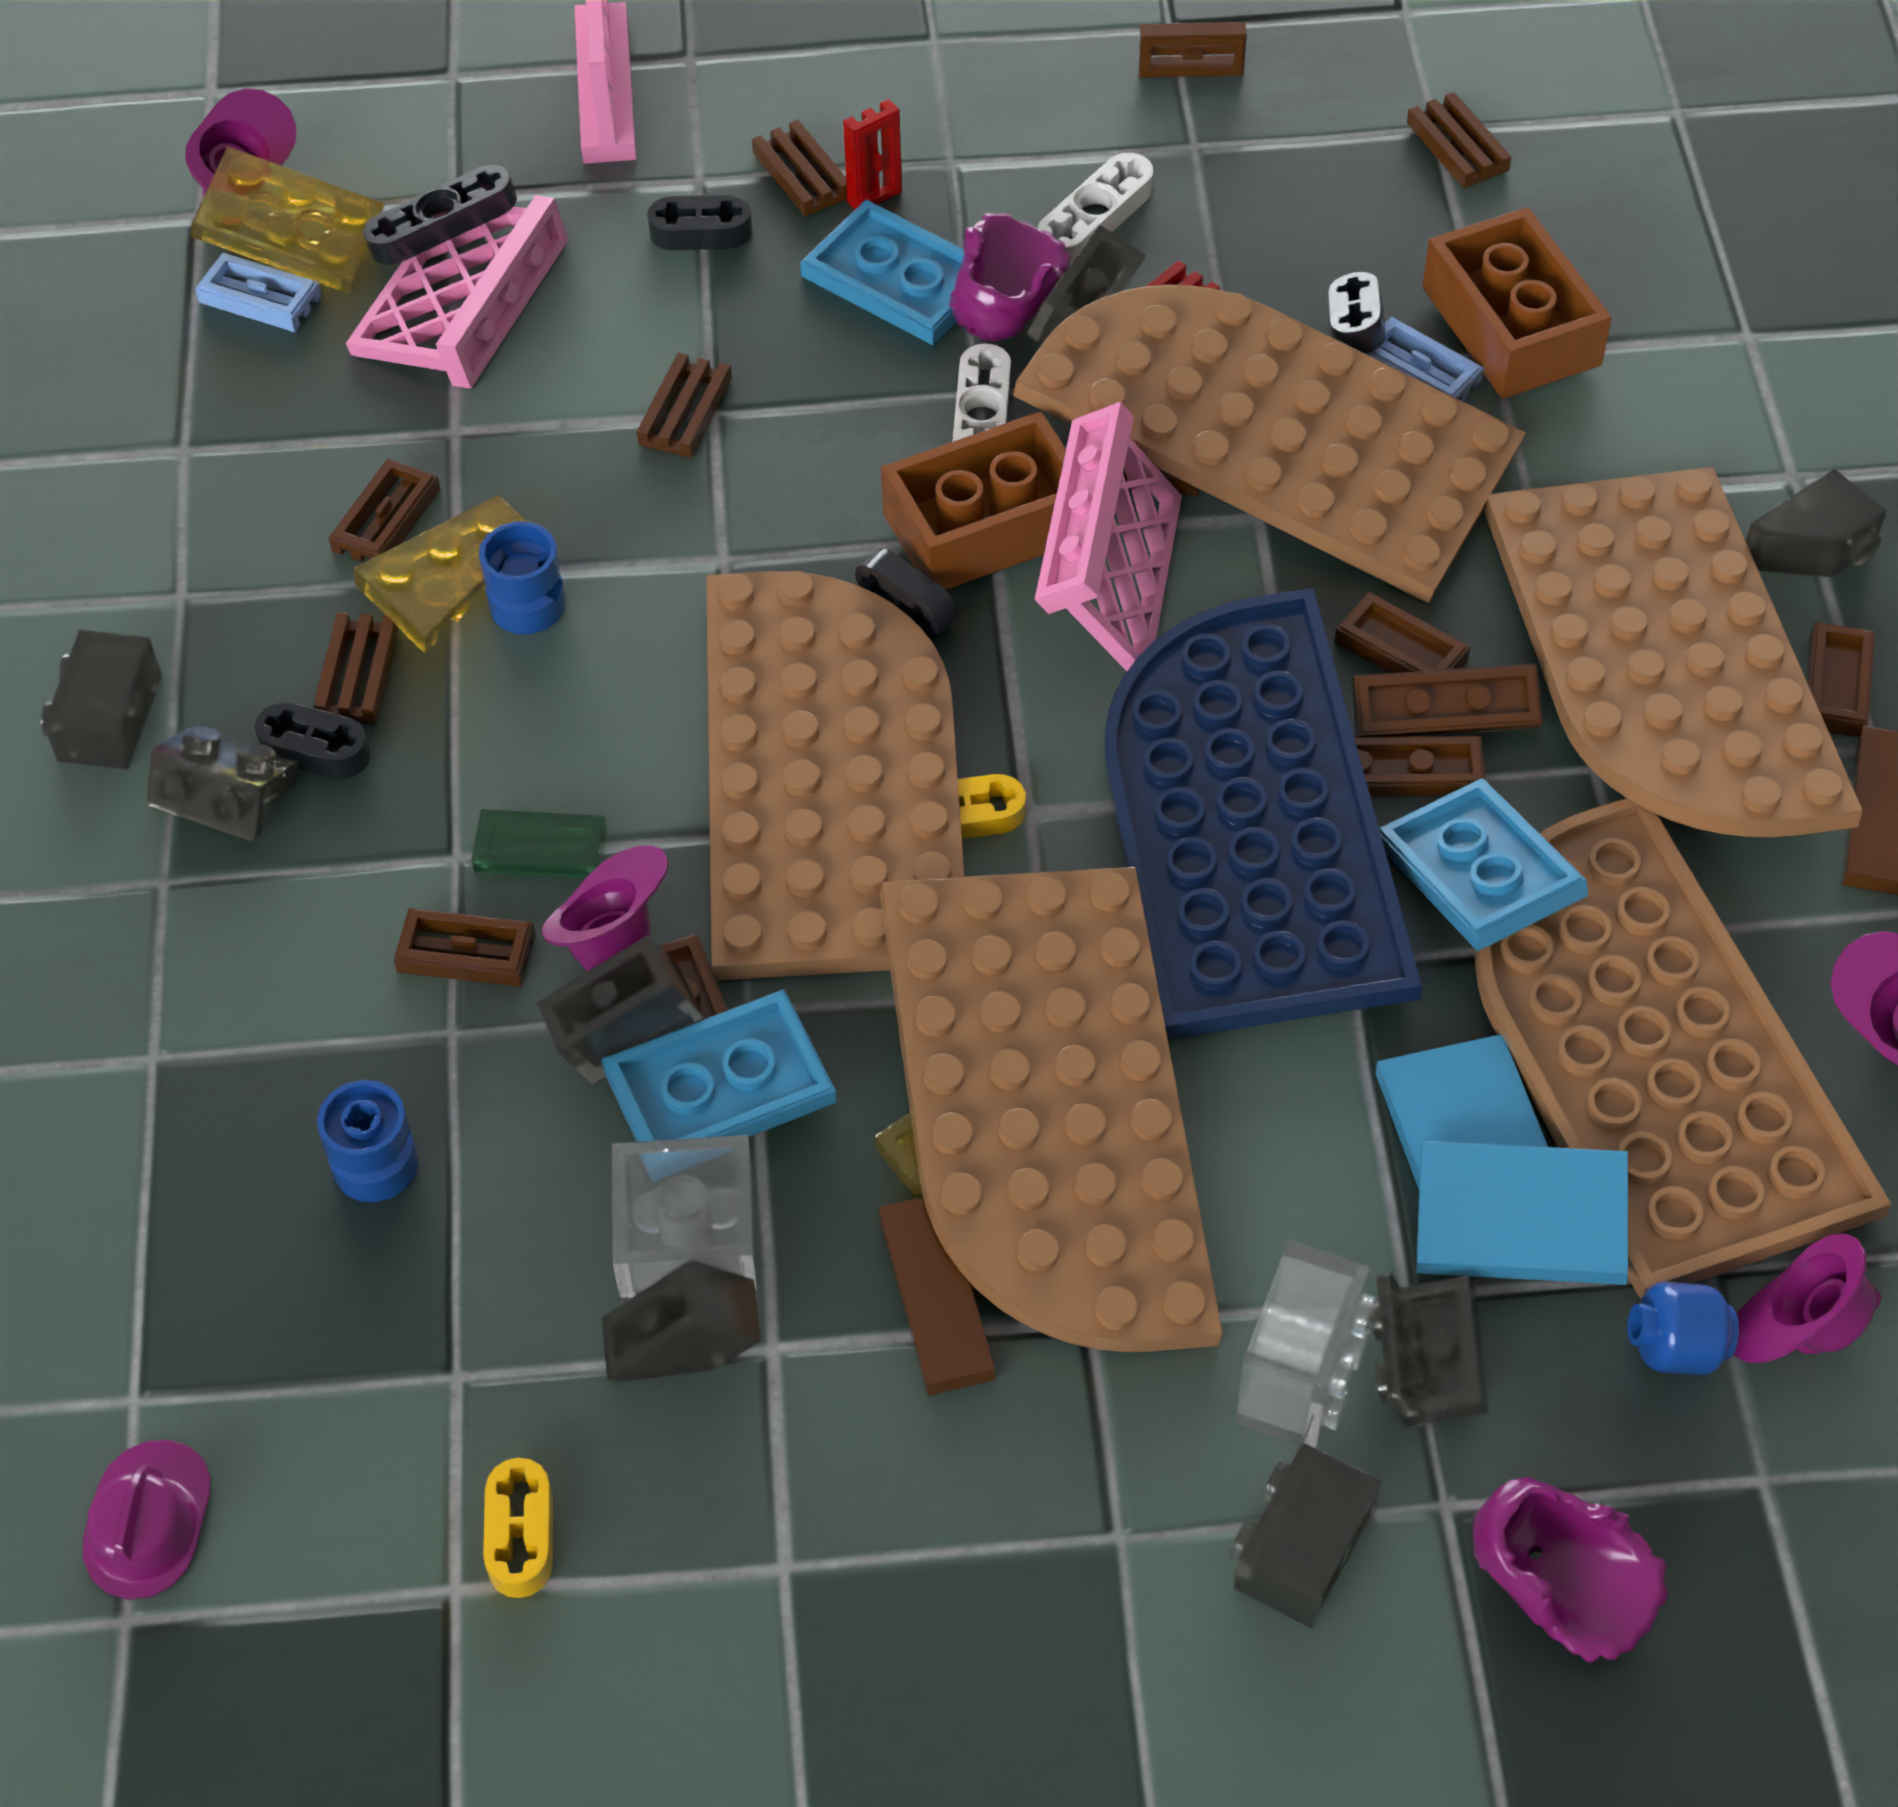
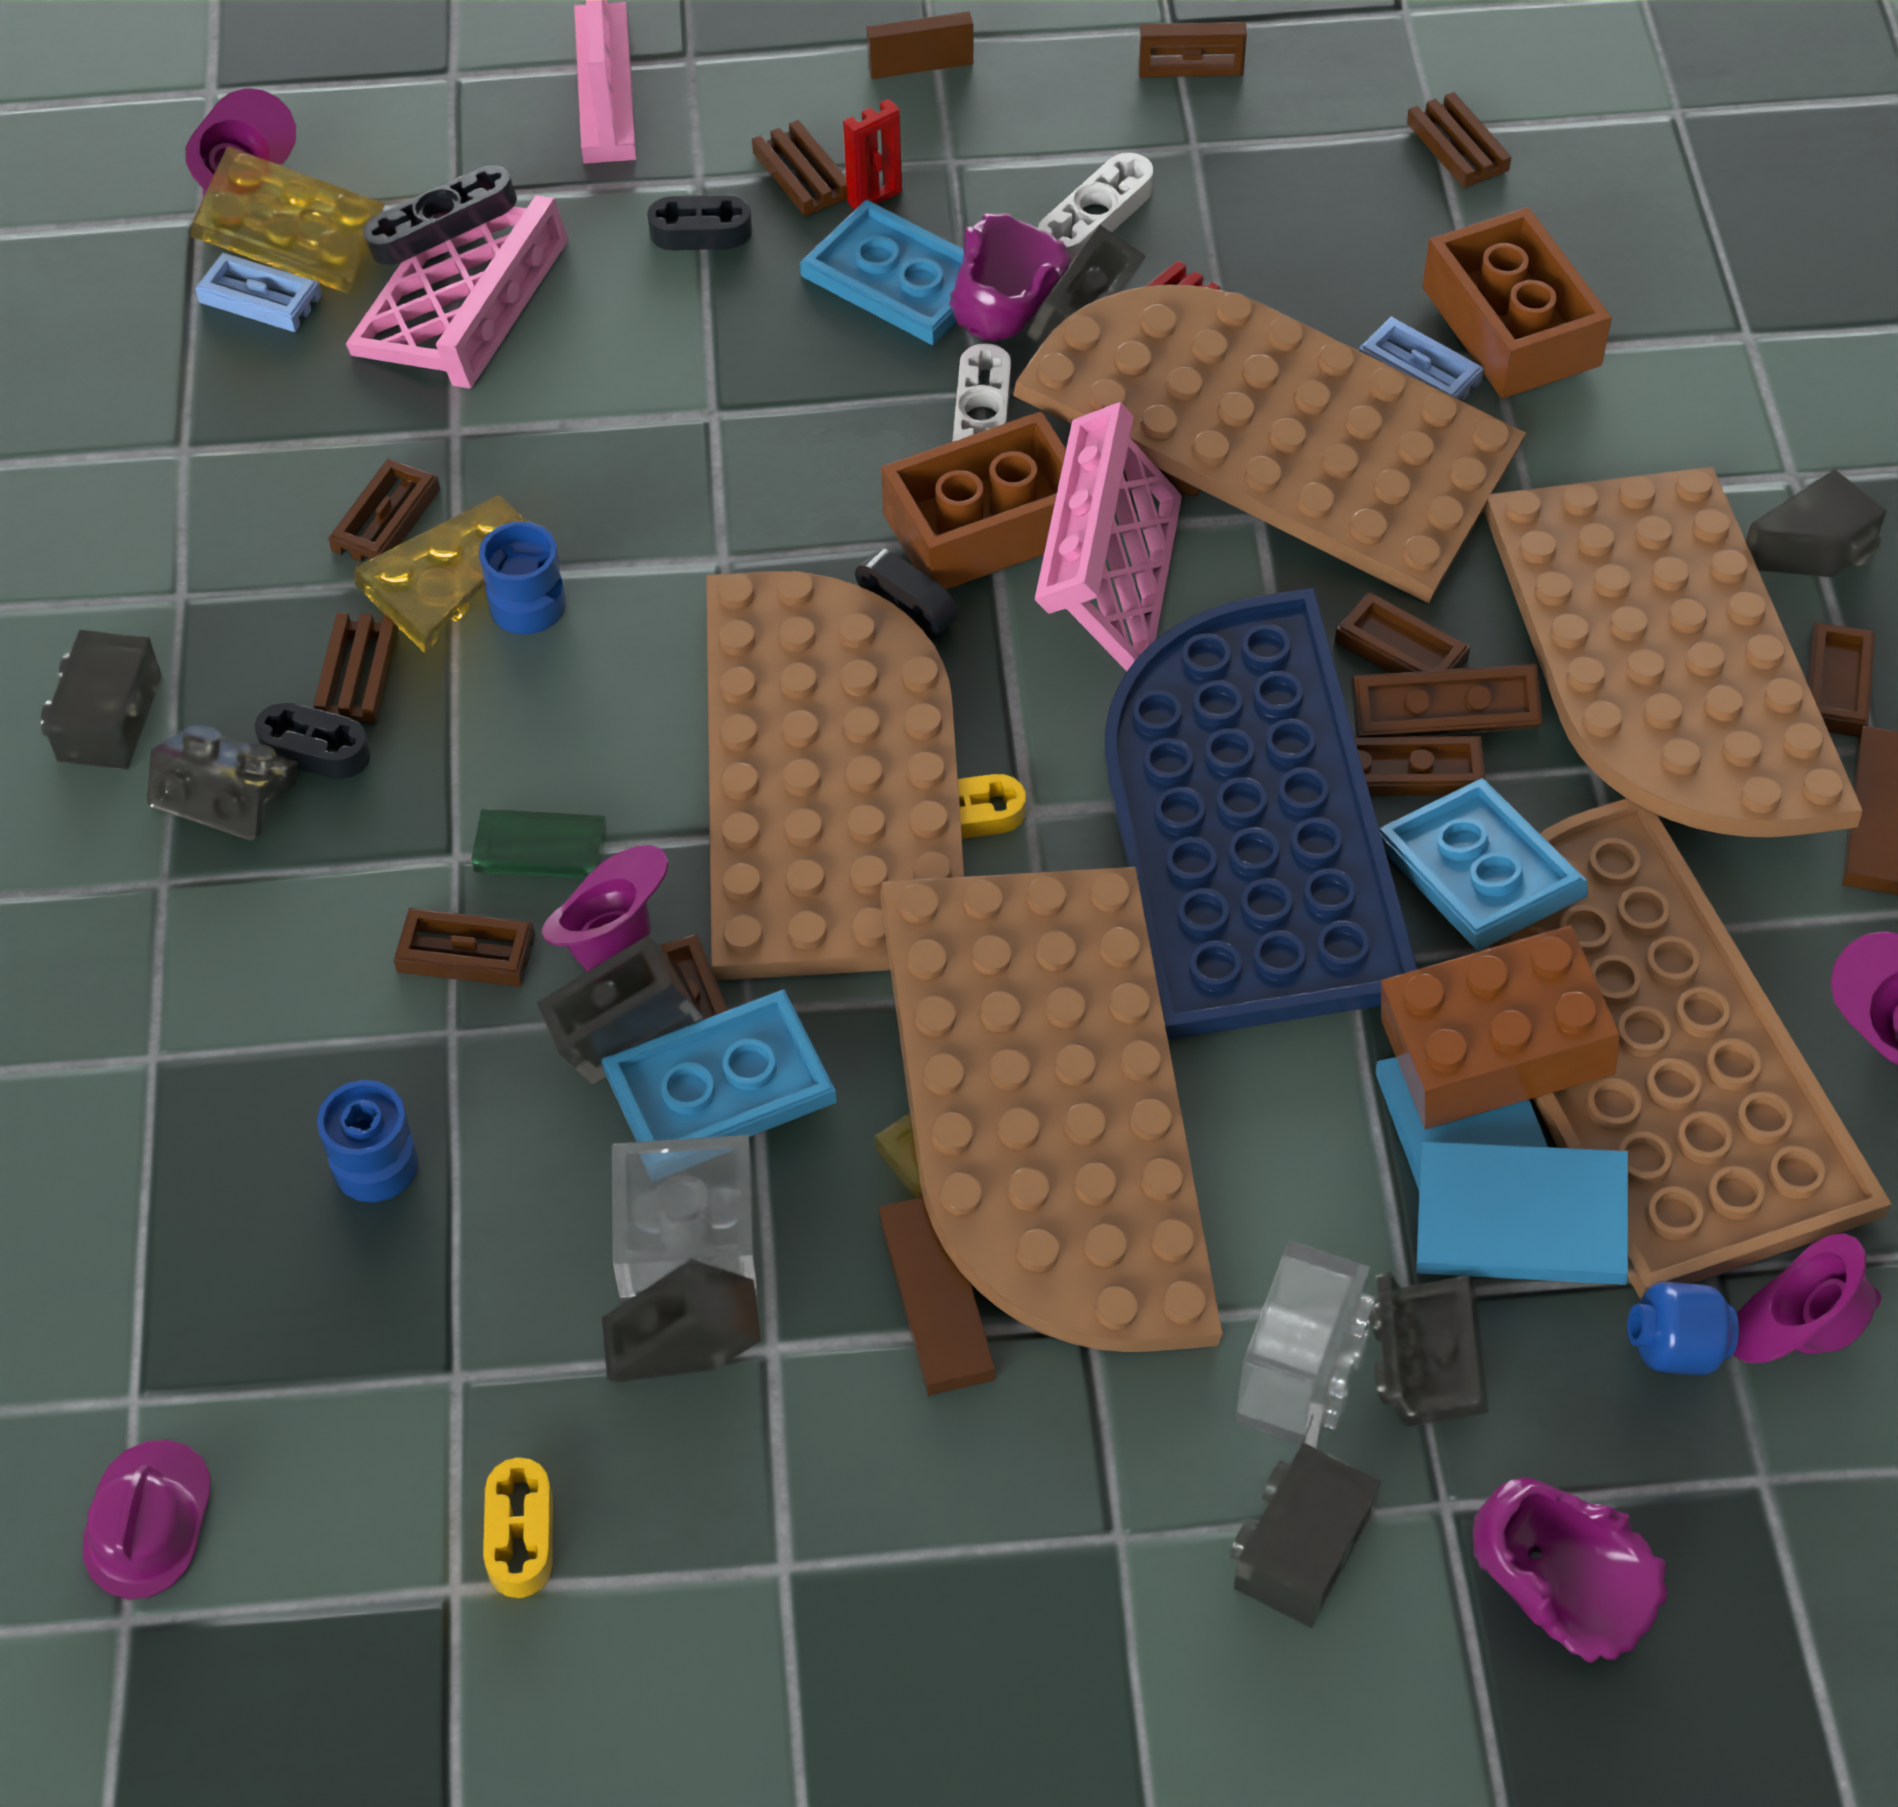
reddish brown tile [637,352,732,458] -> none
beam [1328,272,1386,354] -> none
none -> reddish brown tile [866,11,974,79]
none -> dark orange brick [1381,925,1620,1130]

